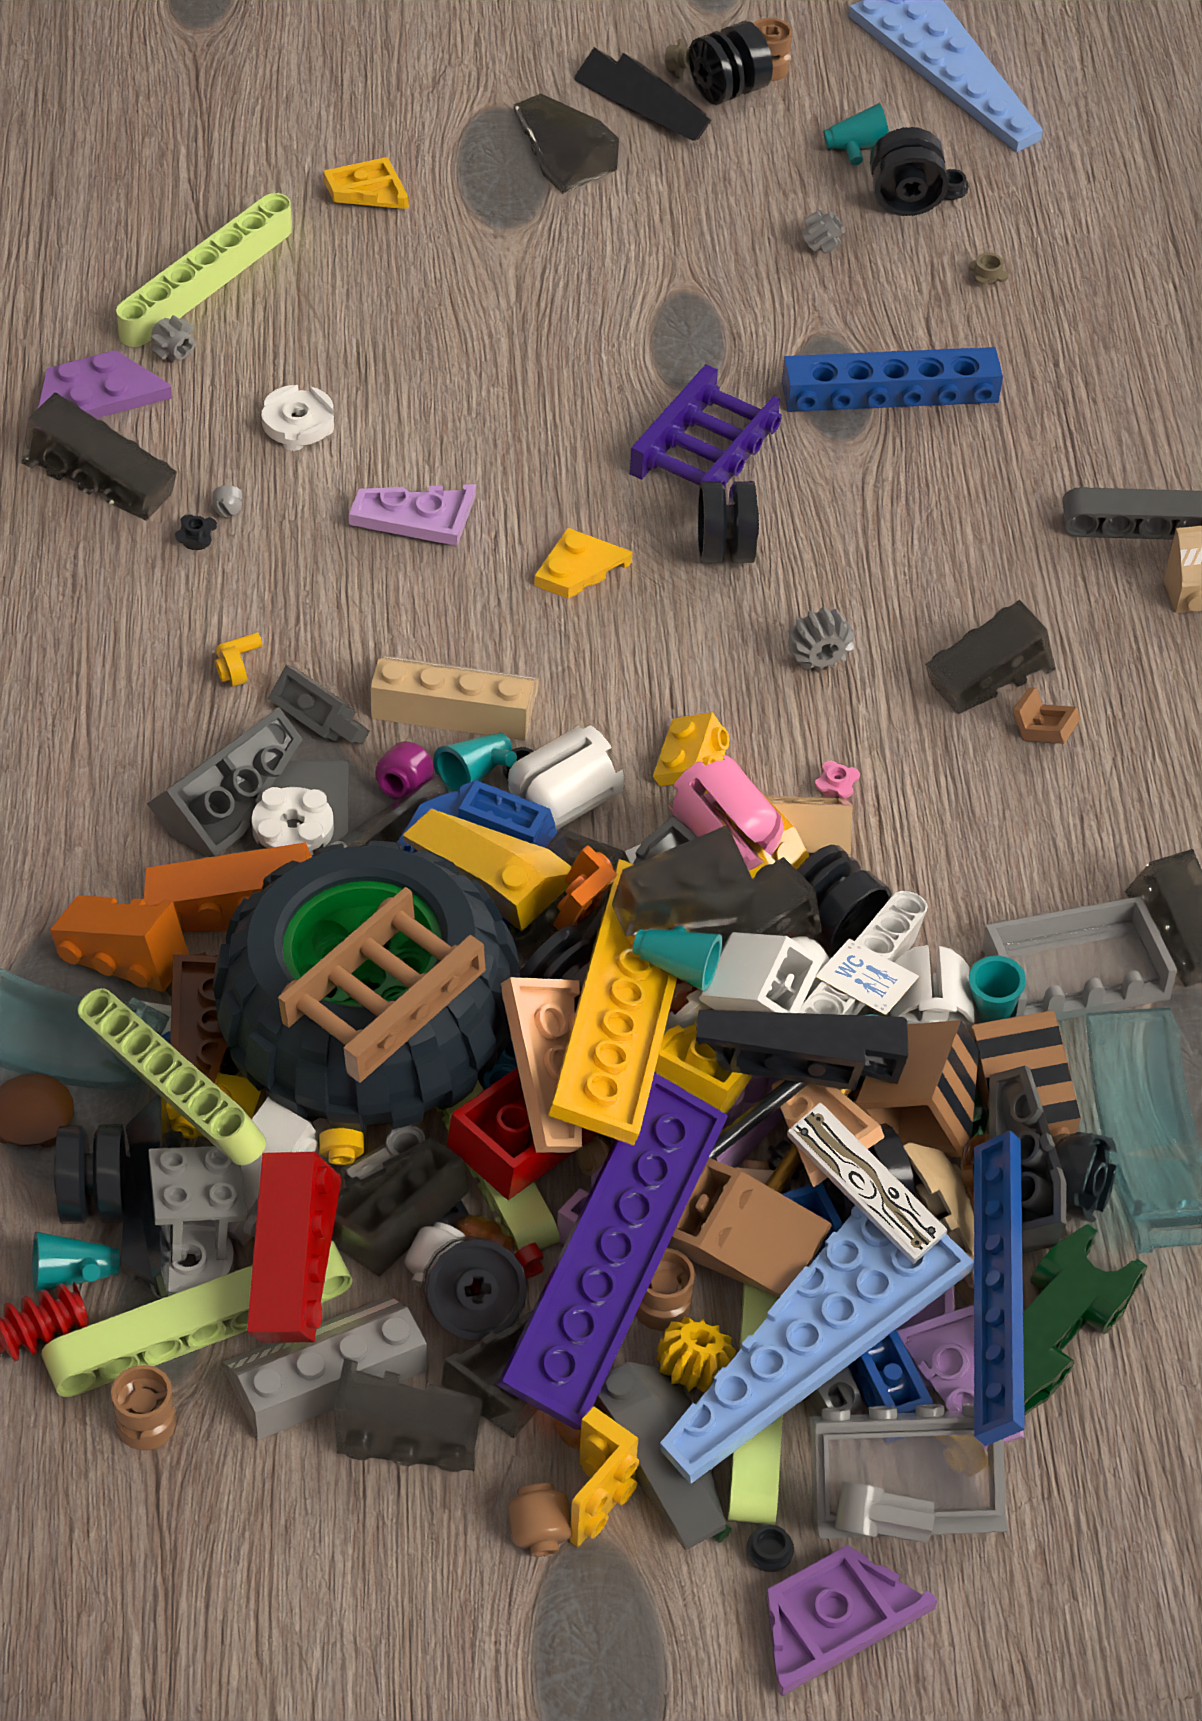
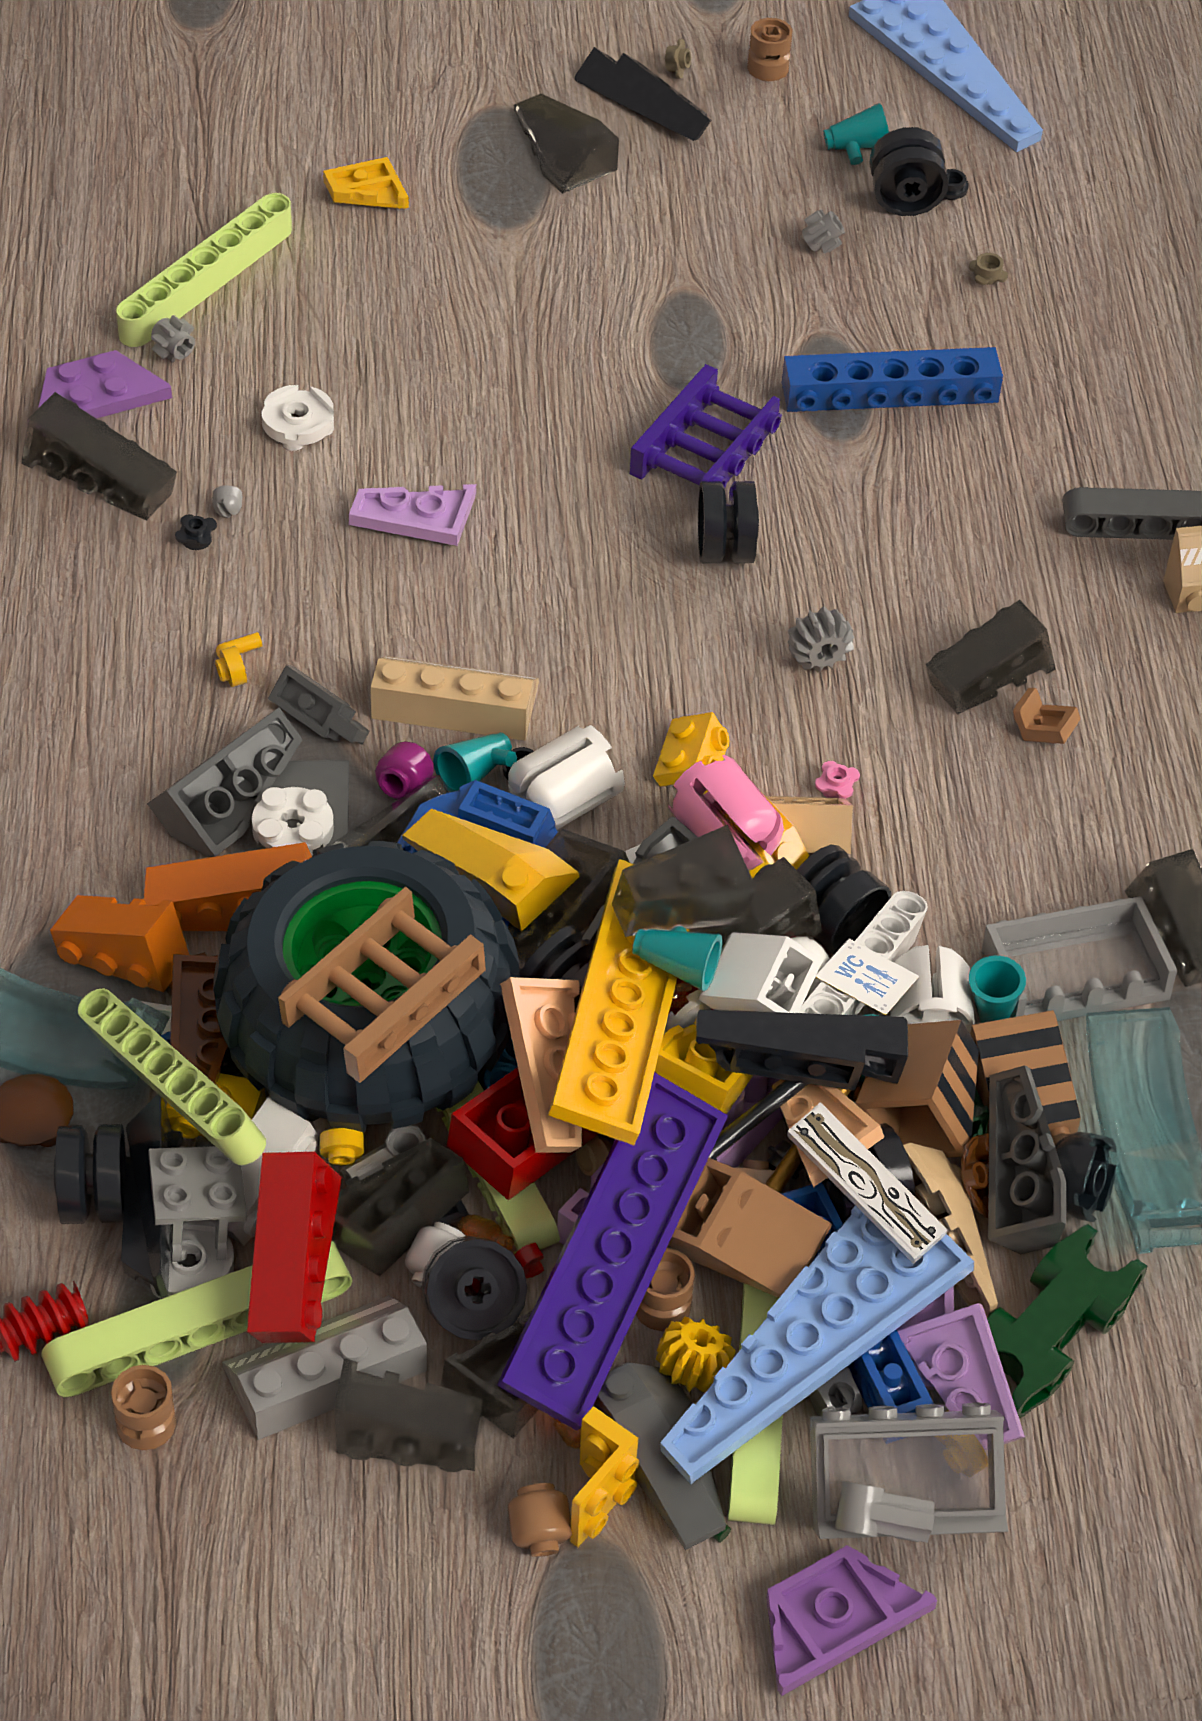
teal piece [32,1231,120,1293] -> none
yellow wing [534,528,633,599] -> none
orange bracket [553,845,618,930] -> none
black wheel [688,20,773,105] -> none
black plate [746,1525,794,1572] -> none
blue plate [974,1130,1025,1446] -> none

